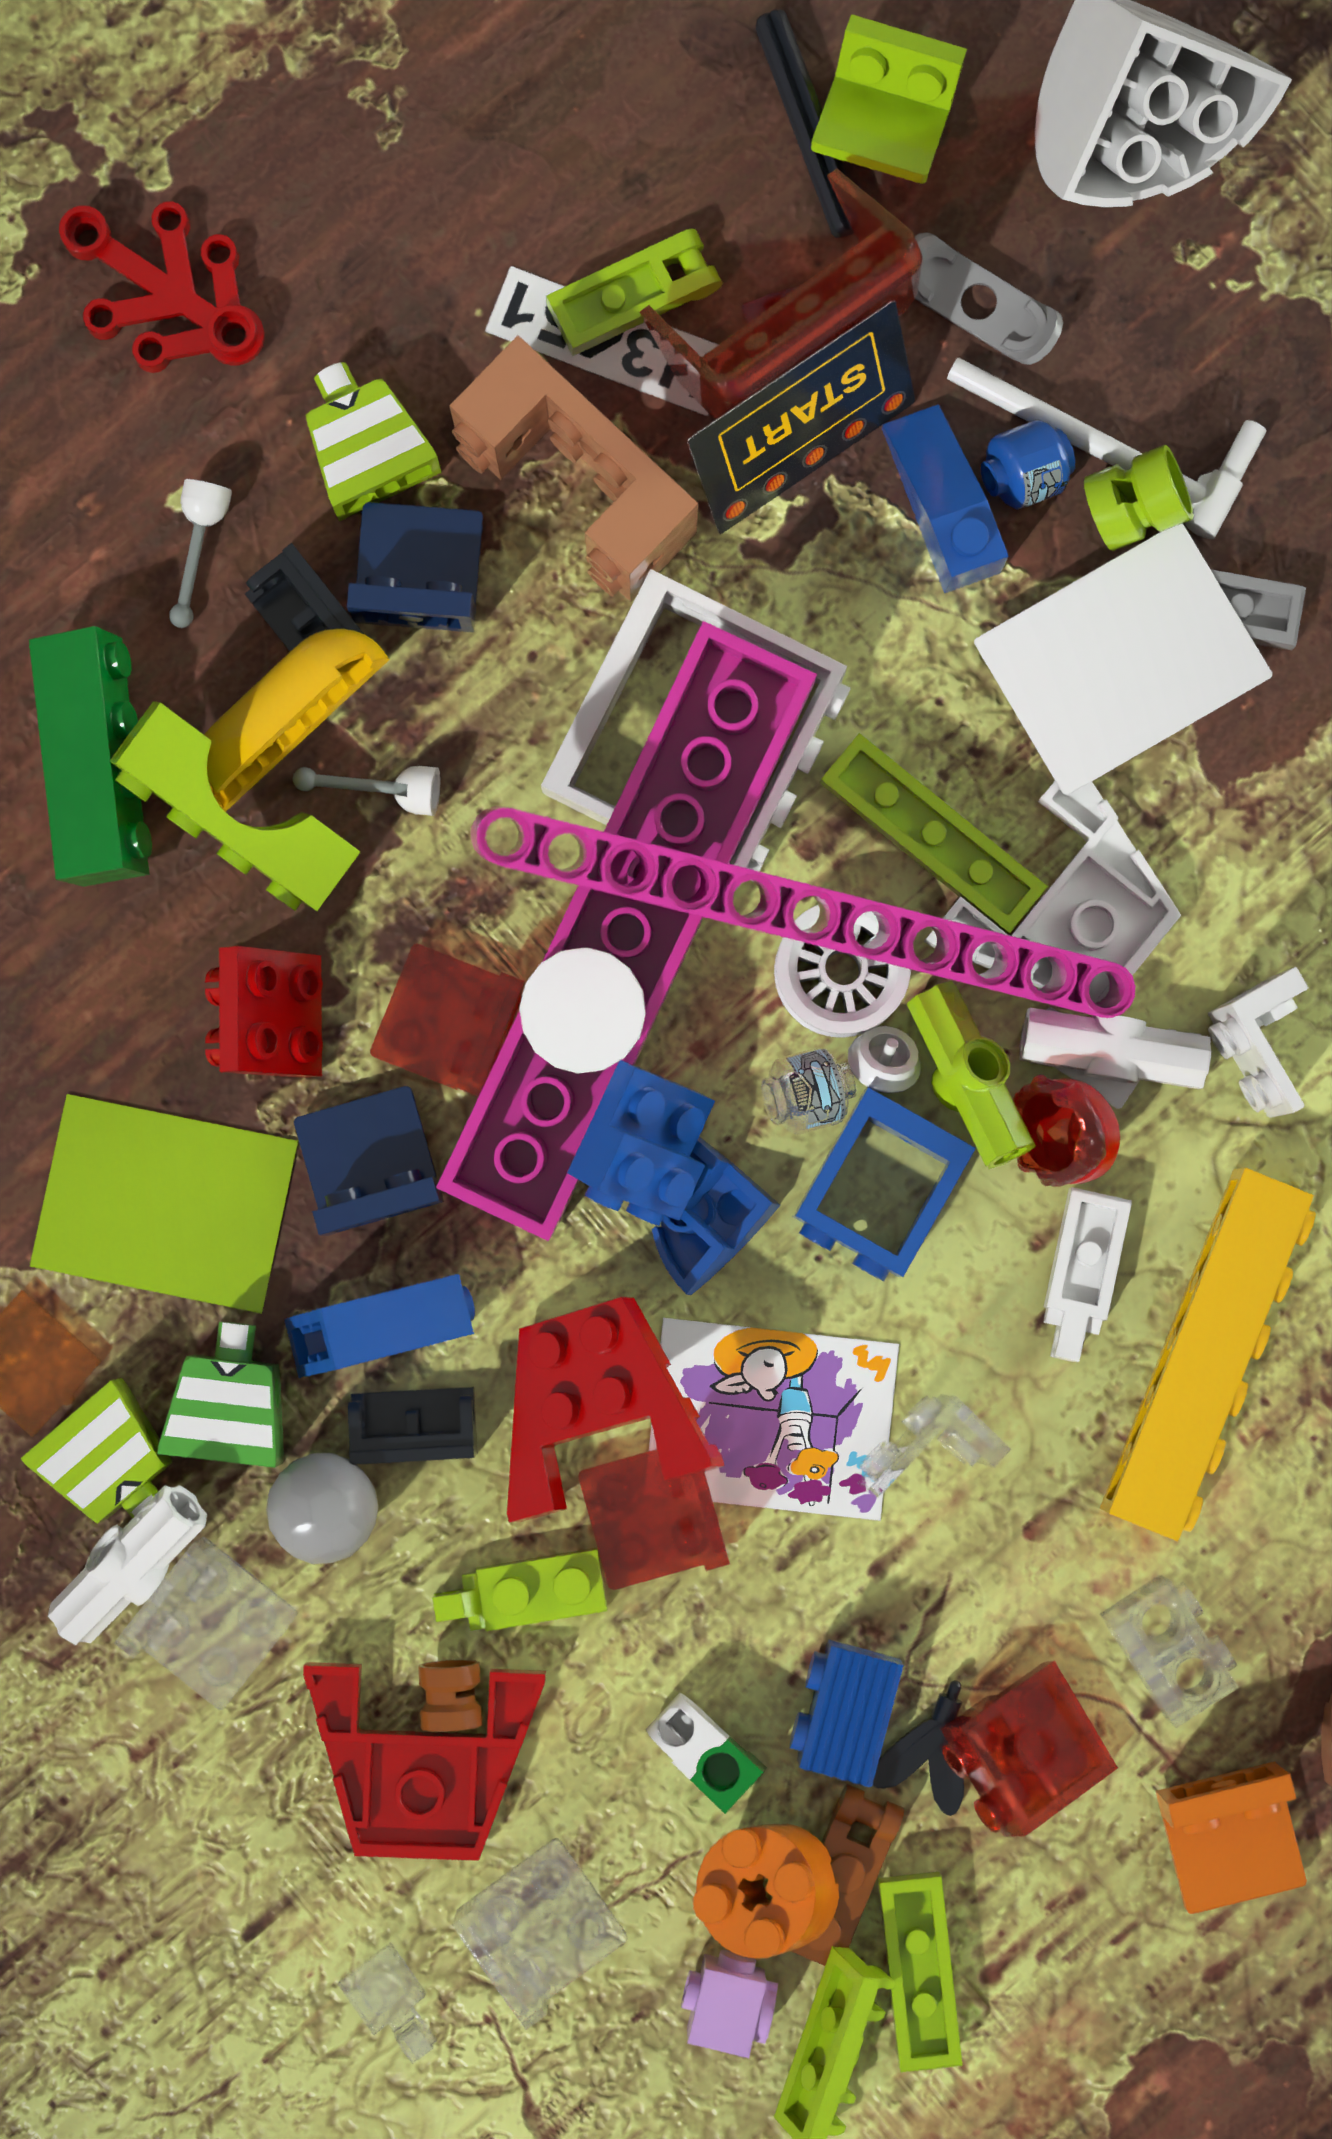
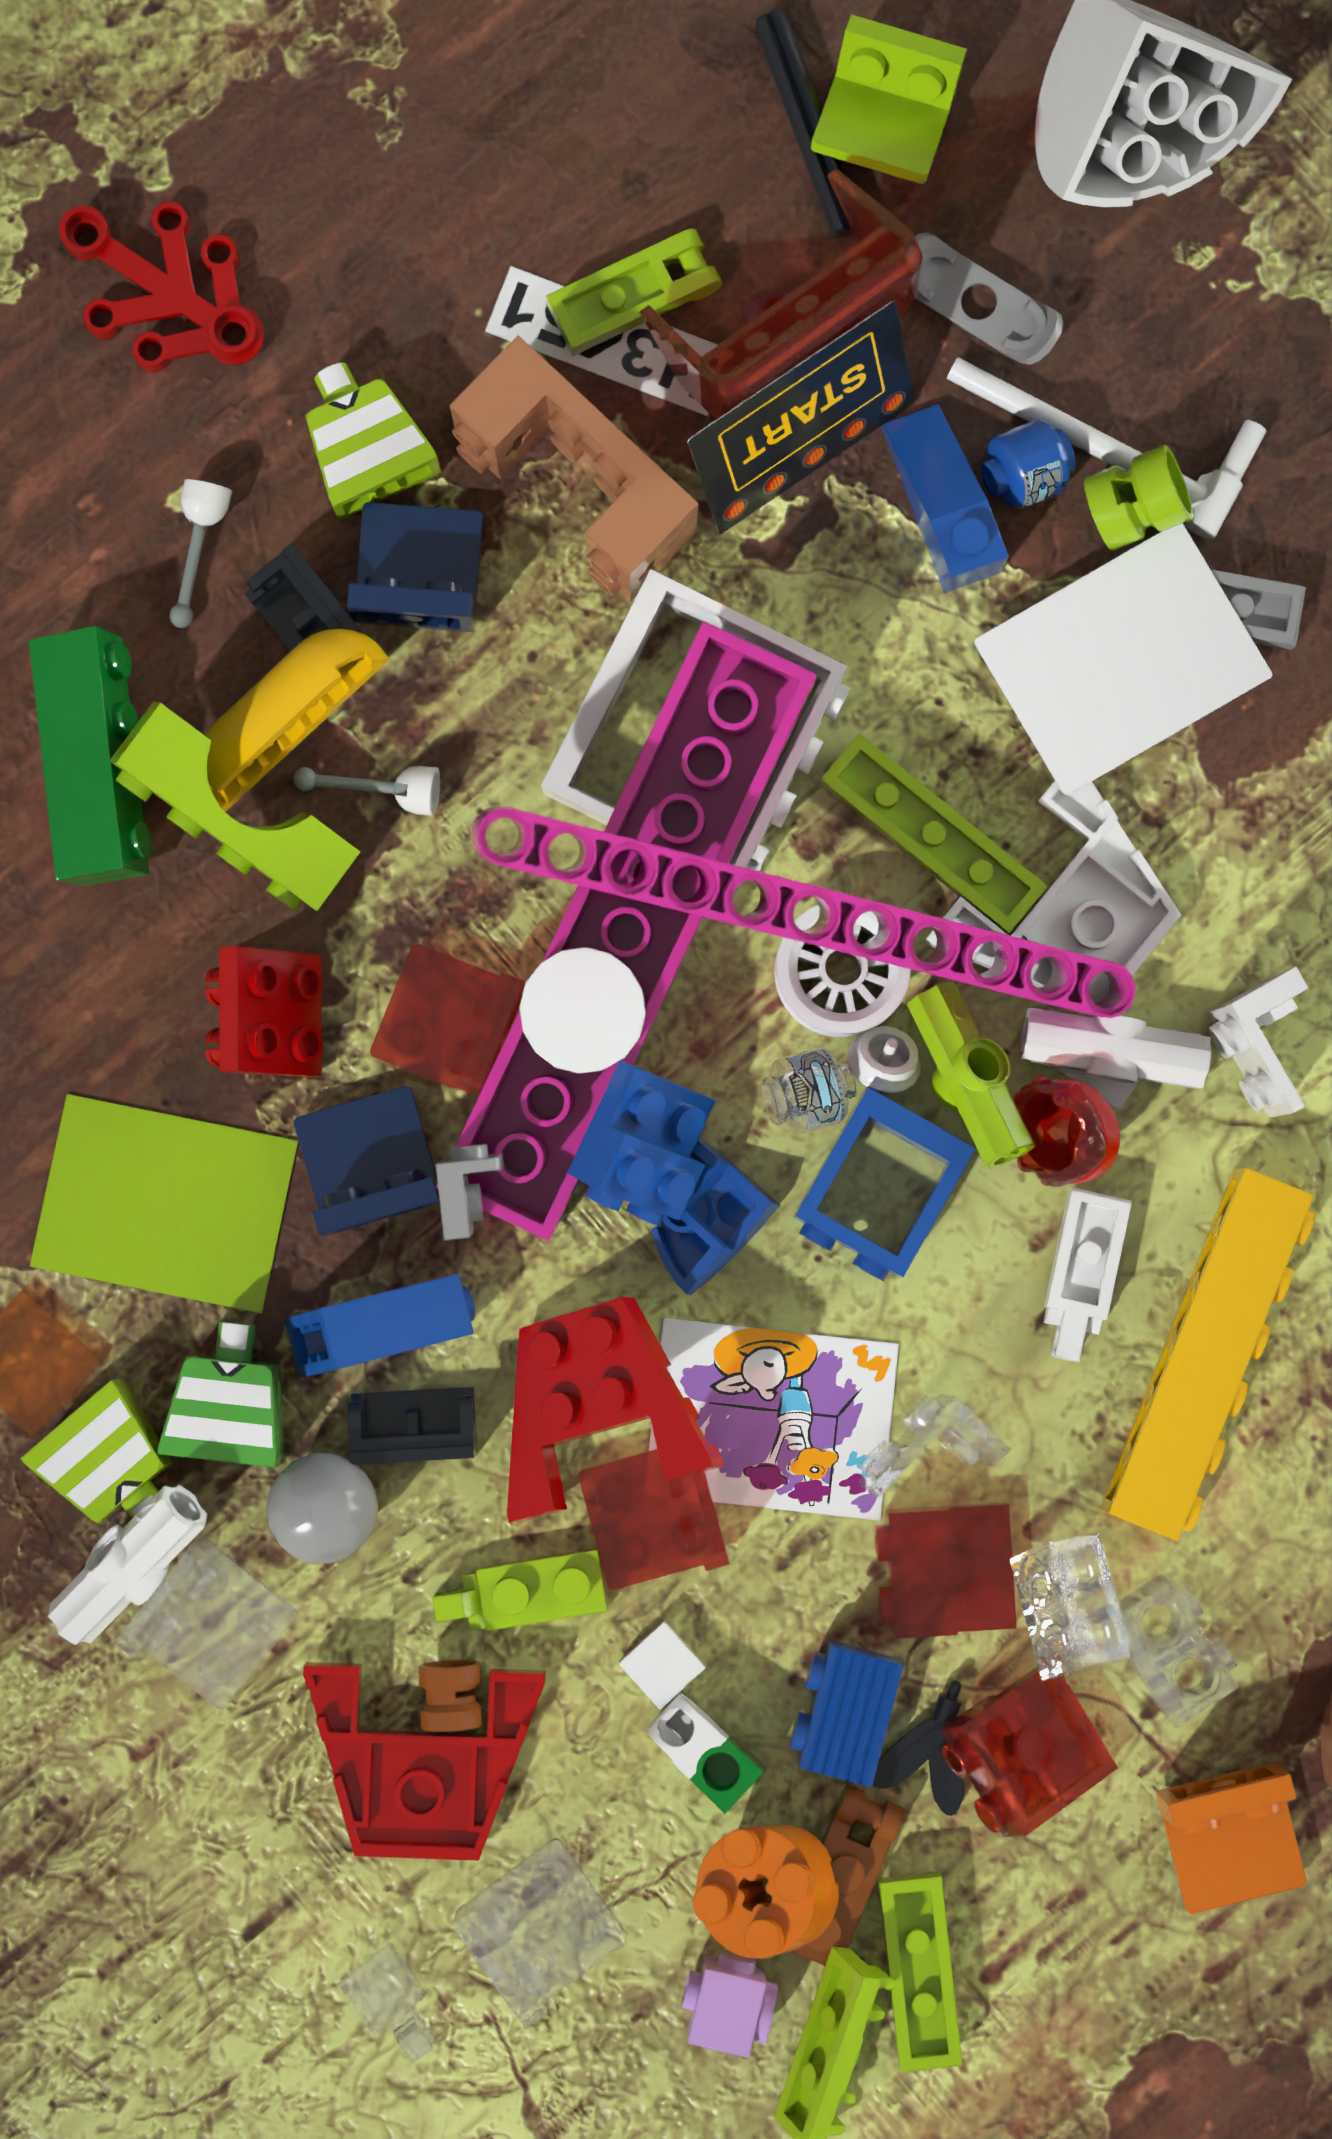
none -> light grey bracket [436,1144,504,1240]
none -> white tile [618,1620,706,1710]
none -> clear red plate [875,1503,1017,1639]
none -> clear brick [1009,1533,1133,1681]

